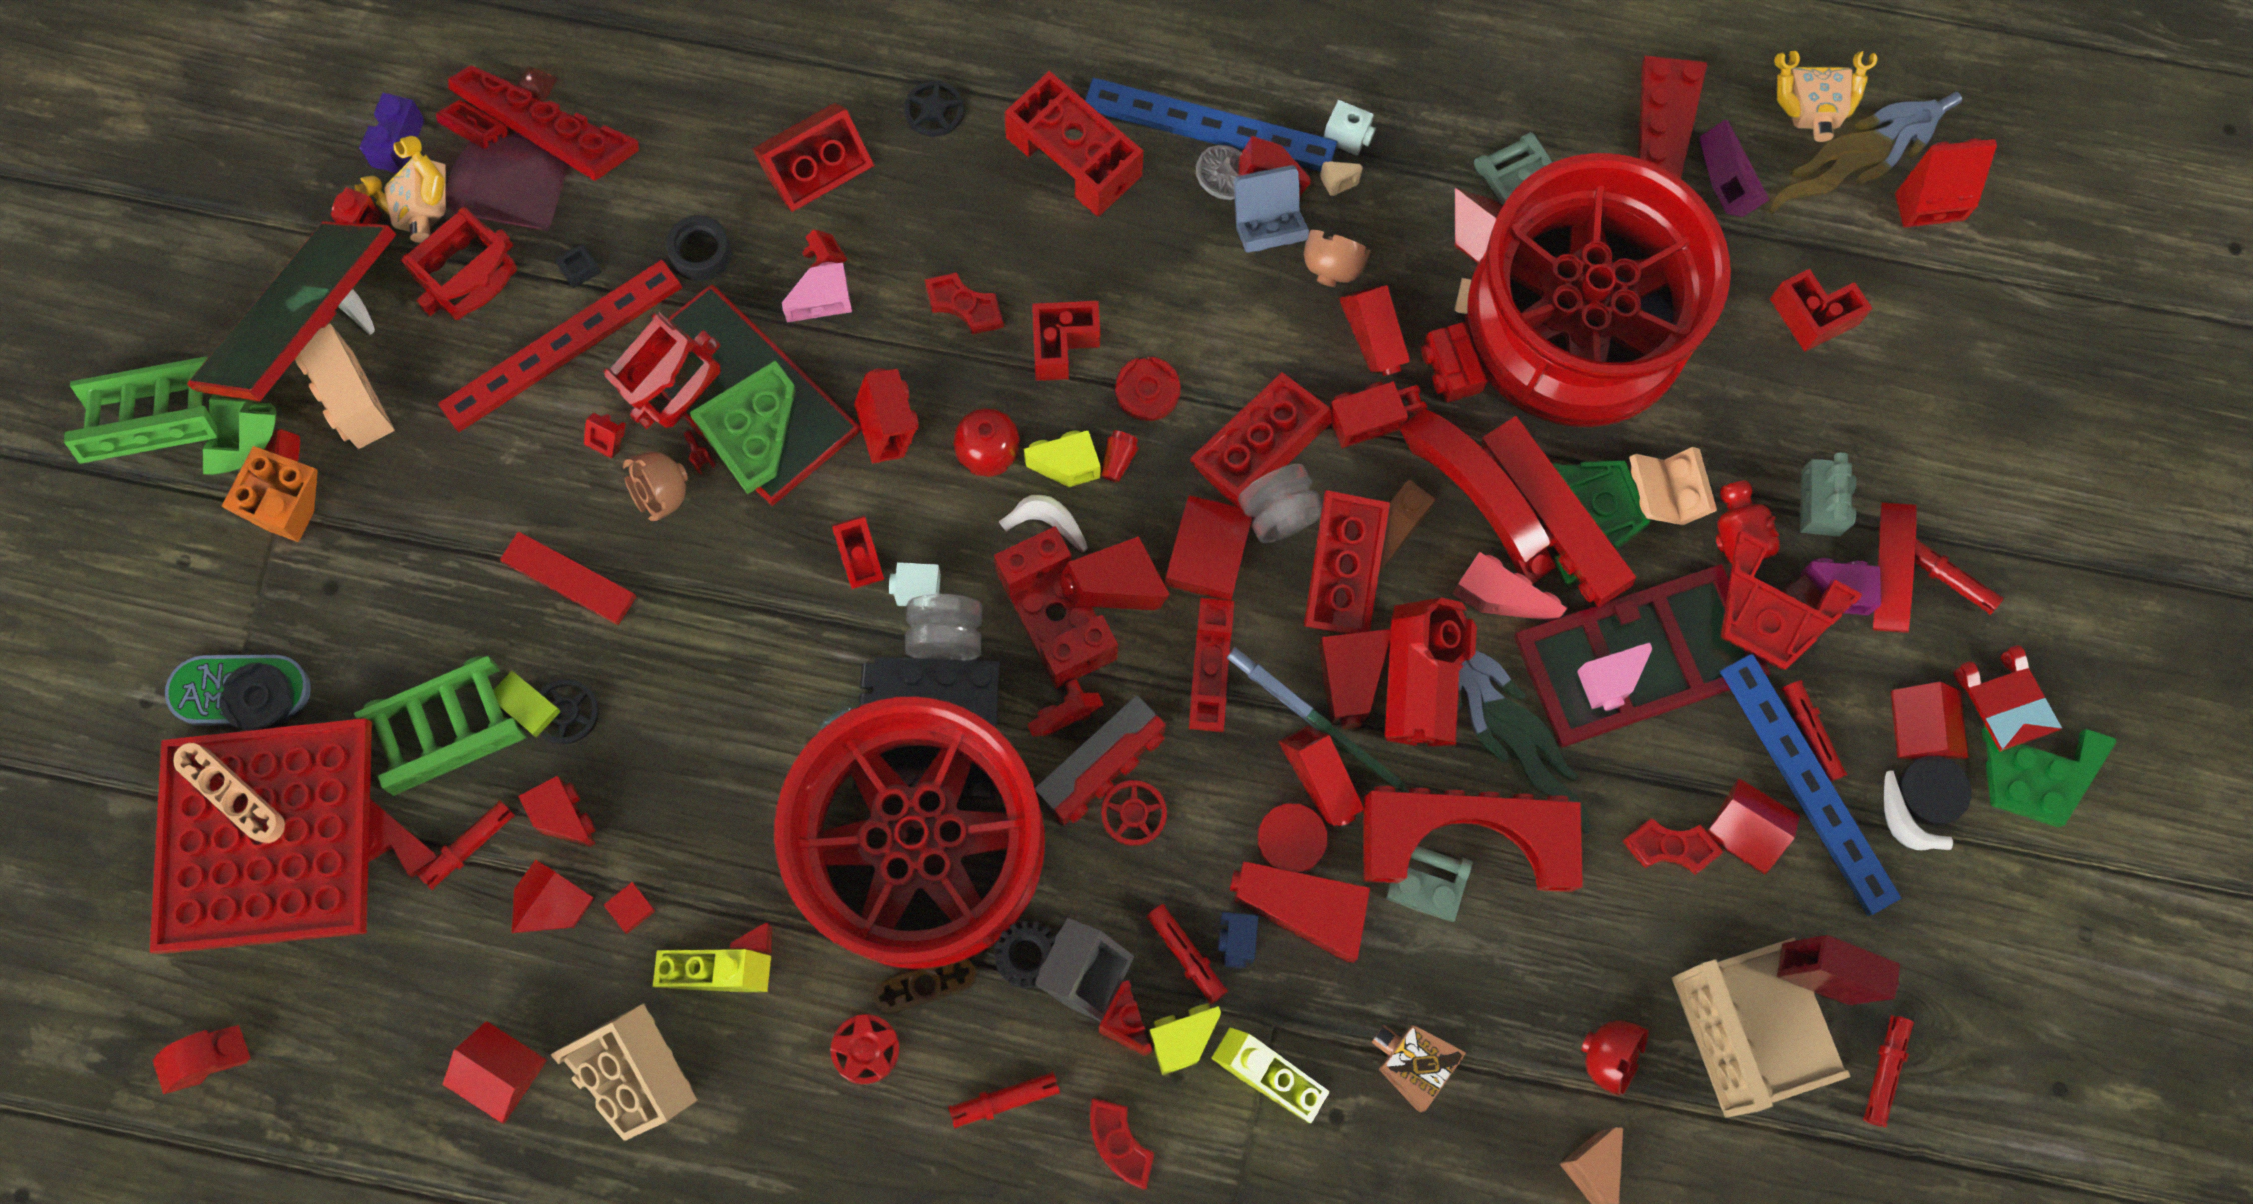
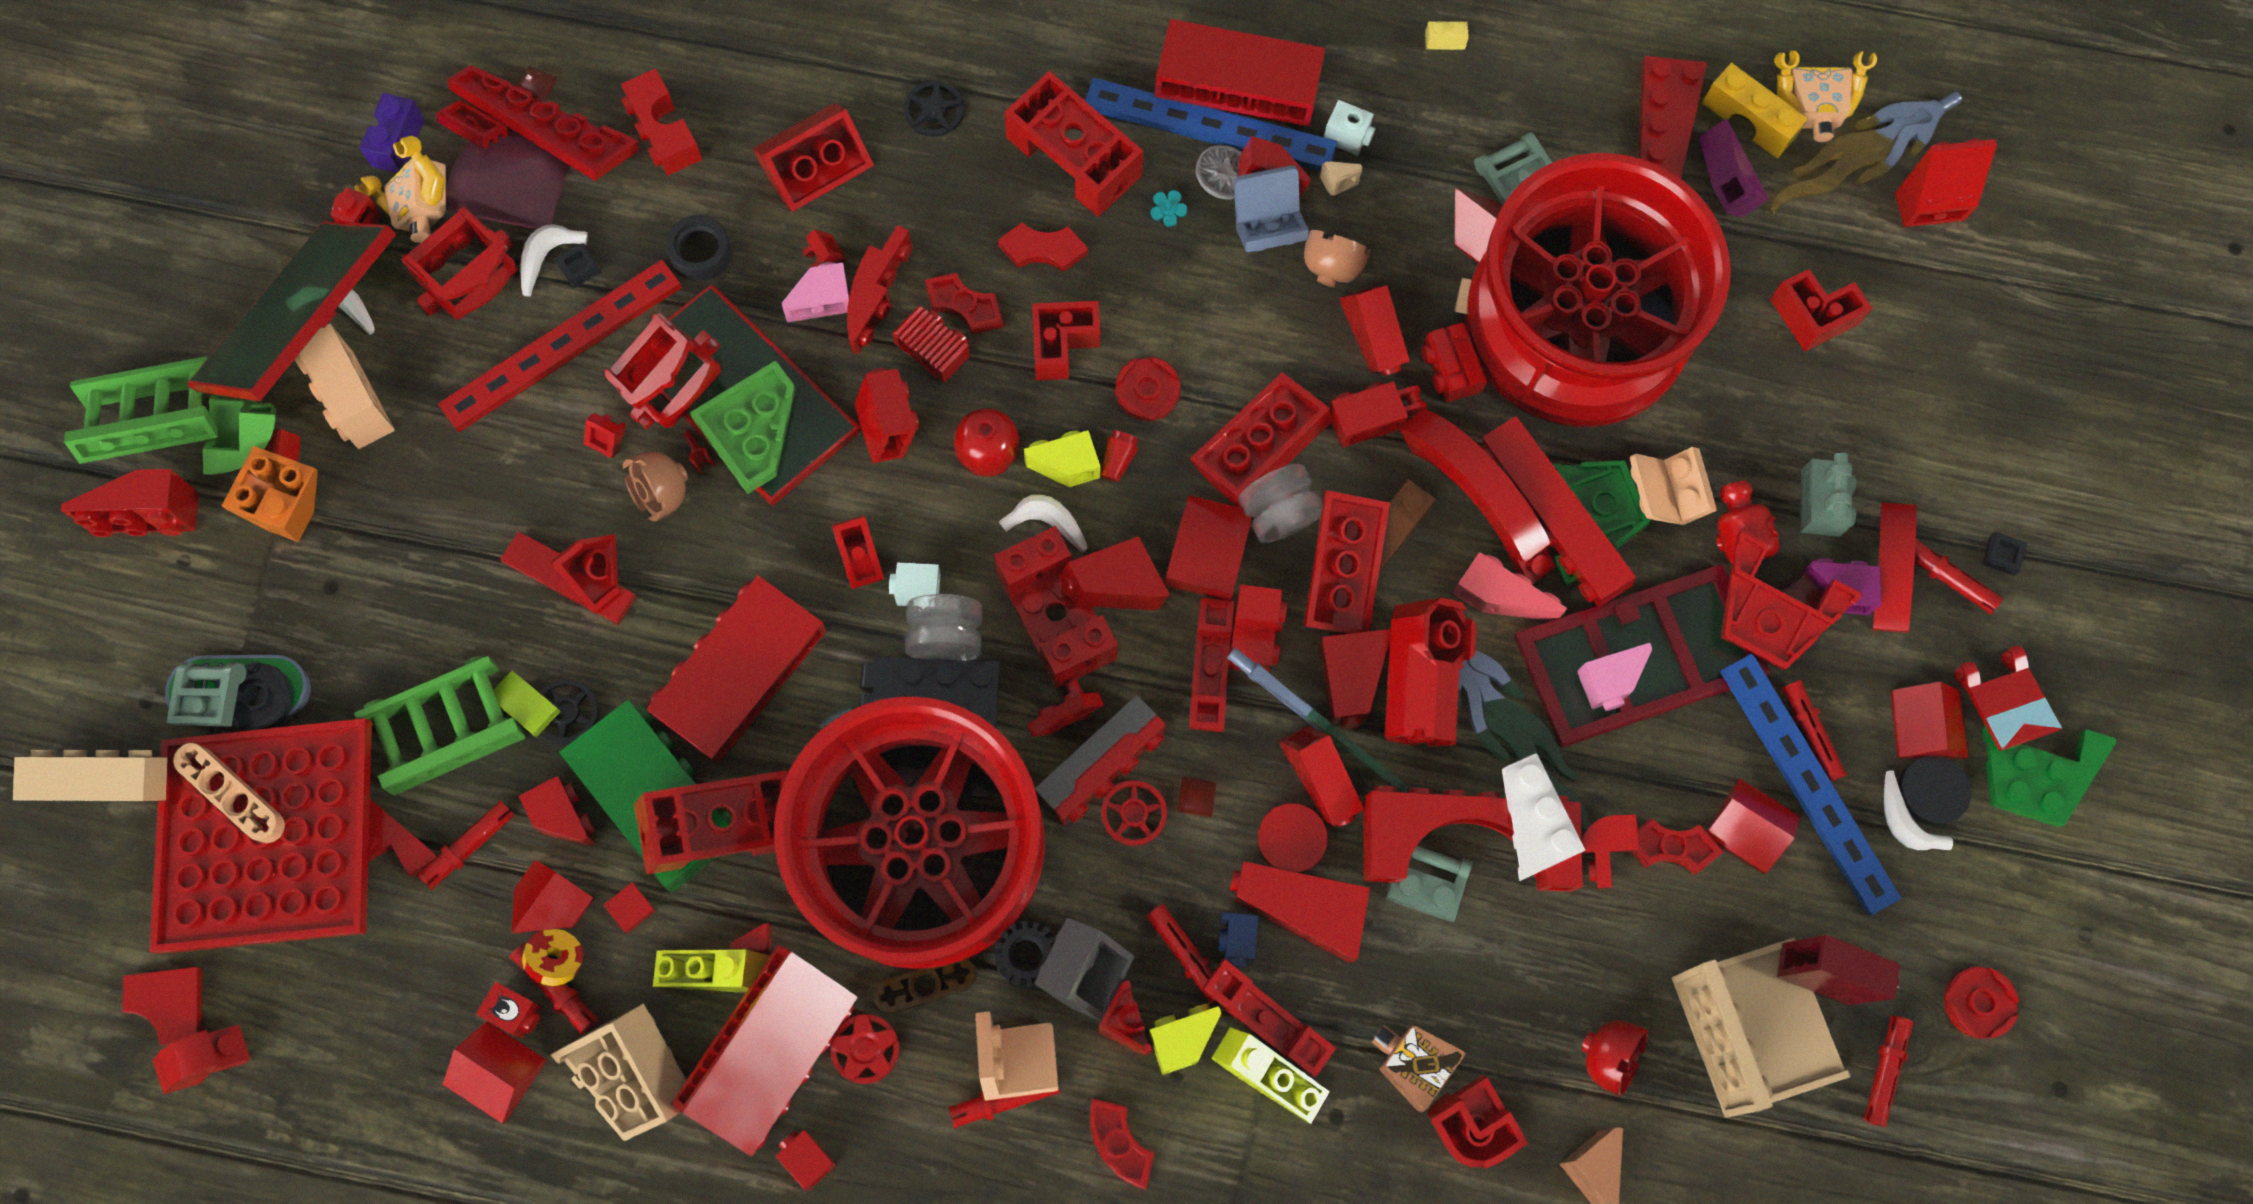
none -> tan brick [13,750,167,801]
none -> red slope [60,469,199,537]
none -> red tile [123,967,202,1046]
none -> sand green plate [166,663,246,727]
none -> red brick [476,982,542,1039]
none -> red pin [510,942,599,1036]
none -> white piece [520,224,588,297]
none -> yellow piece [522,929,584,986]
none -> red slope [550,534,621,614]
none -> green brick [559,700,731,893]
none -> red arch [621,68,702,176]
none -> red plate [634,770,787,875]
none -> red brick [646,575,827,766]
none -> brick [671,945,858,1157]
none -> red brick [776,1130,837,1191]
none -> red slope [847,225,913,355]
none -> red brick [892,305,970,383]
none -> light nougat bracket [975,1011,1059,1101]
none -> red tile [997,222,1089,272]
none -> teal plant [1150,190,1187,227]
none -> red brick [1154,19,1325,127]
none -> clear red slope [1177,777,1217,817]
none -> red slope [1202,959,1336,1078]
none -> red brick [1228,584,1287,673]
none -> light yellow piece [1425,22,1468,50]
none -> red brick [1427,1075,1529,1169]
none -> white wing [1502,753,1585,881]
none -> red brick [1582,814,1639,889]
none -> yellow arch [1702,63,1808,159]
none -> red tile [1943,966,2019,1039]
none -> black tile [1982,531,2027,576]

